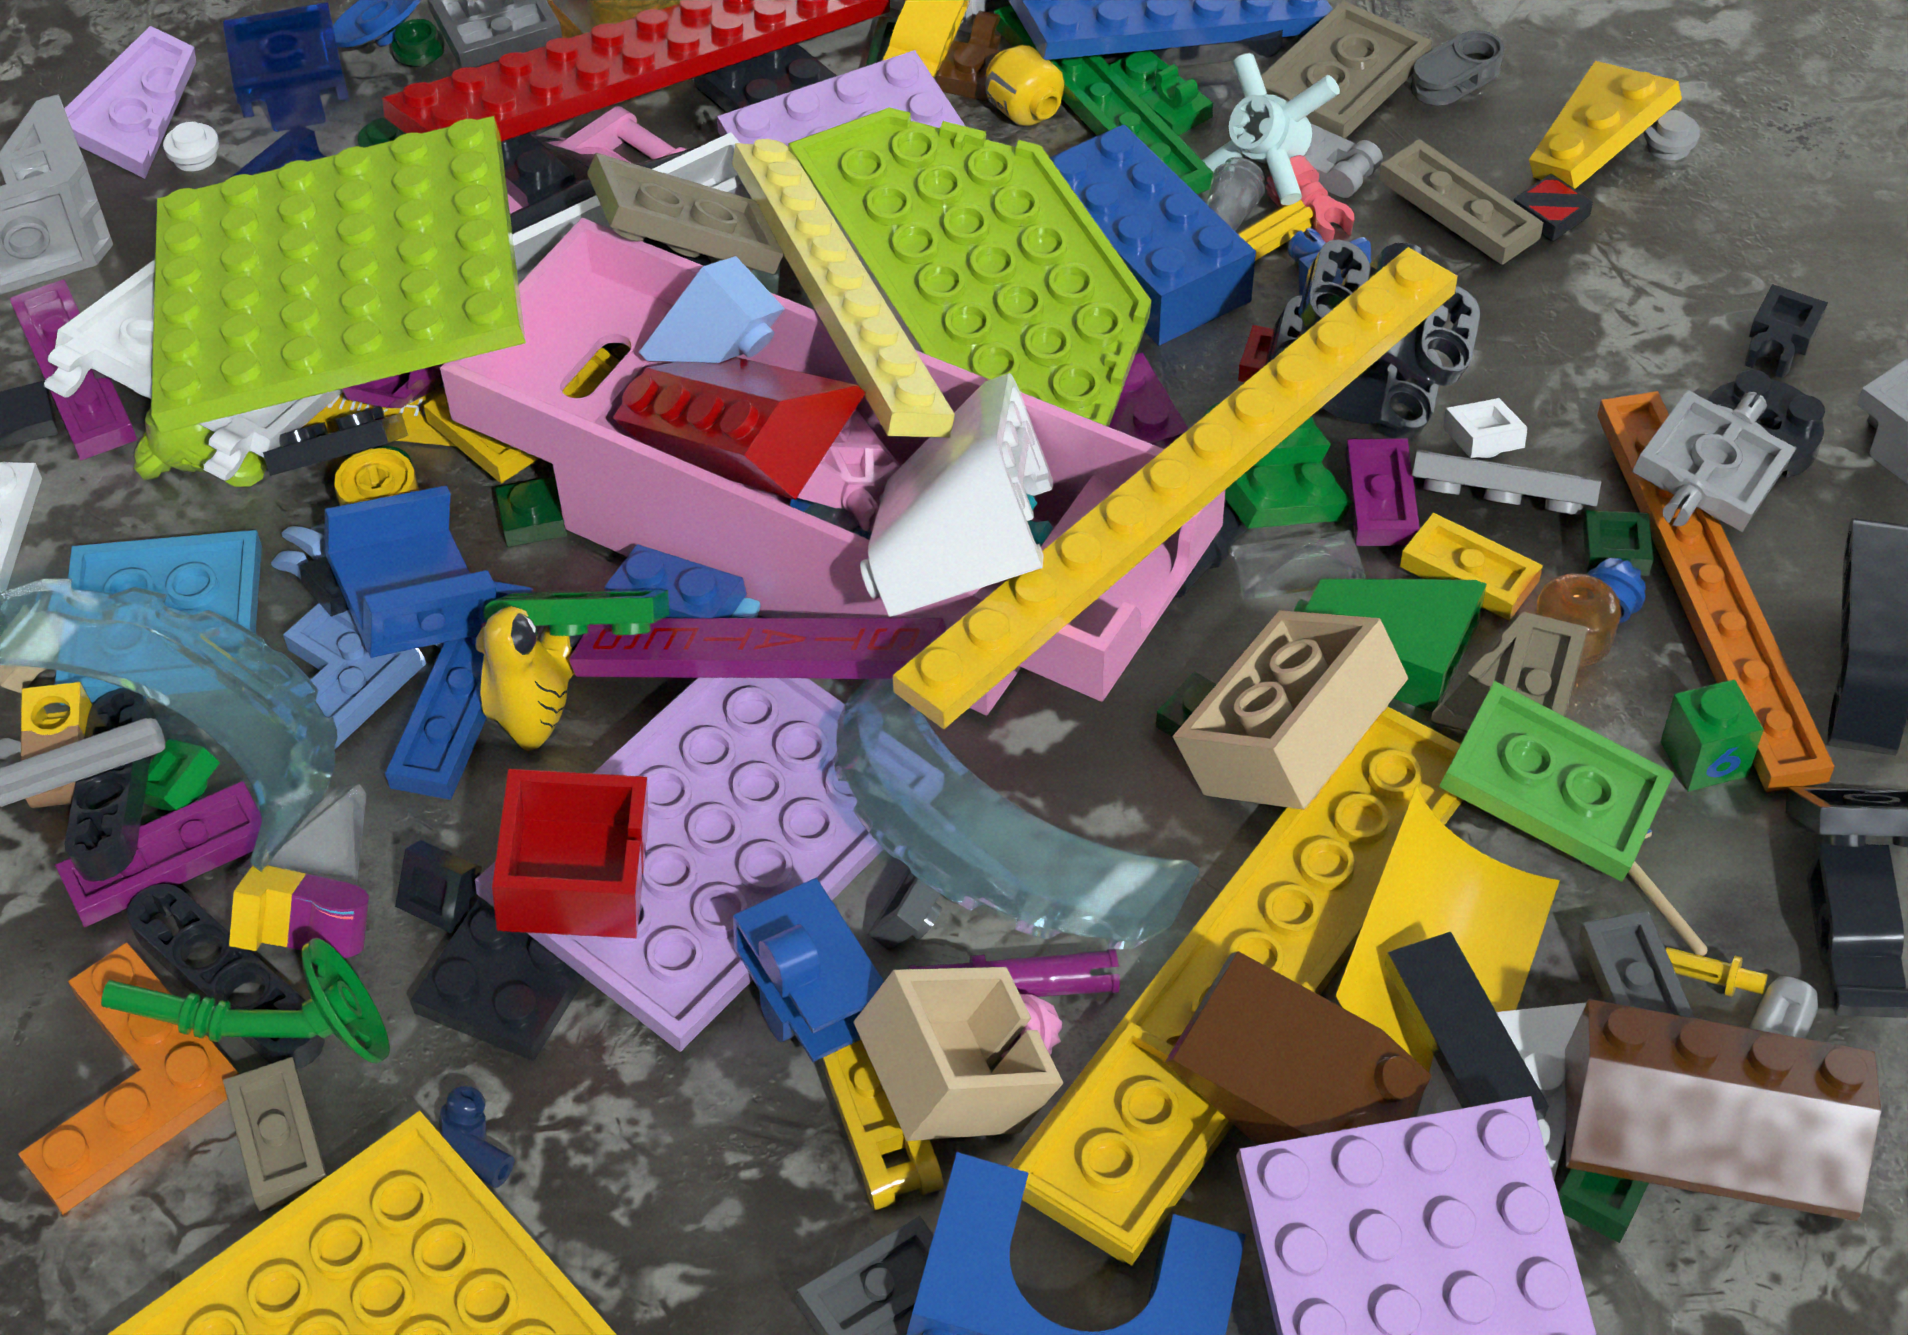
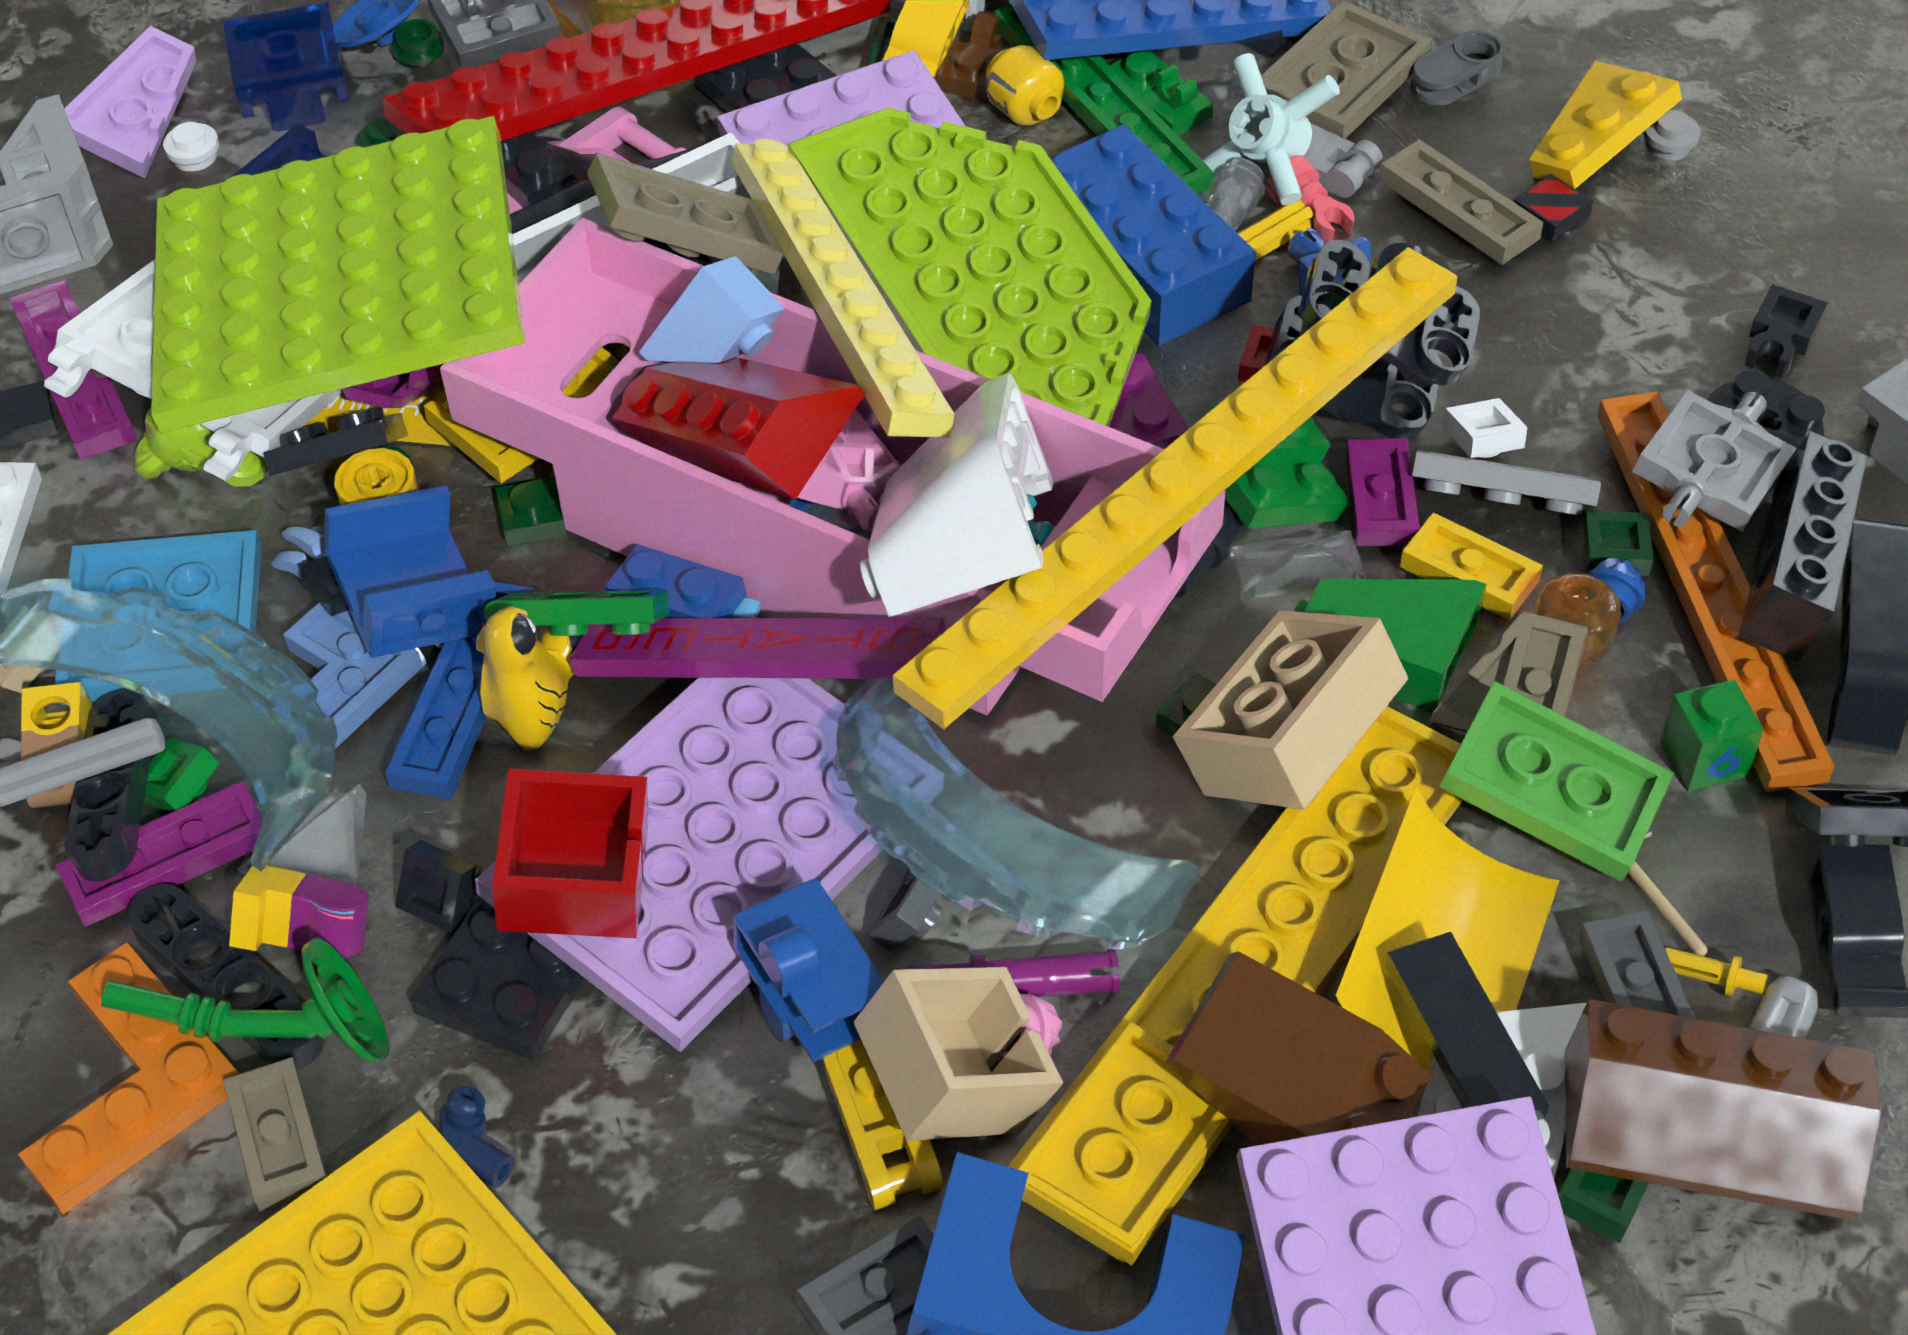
none -> black brick [1738,431,1867,662]

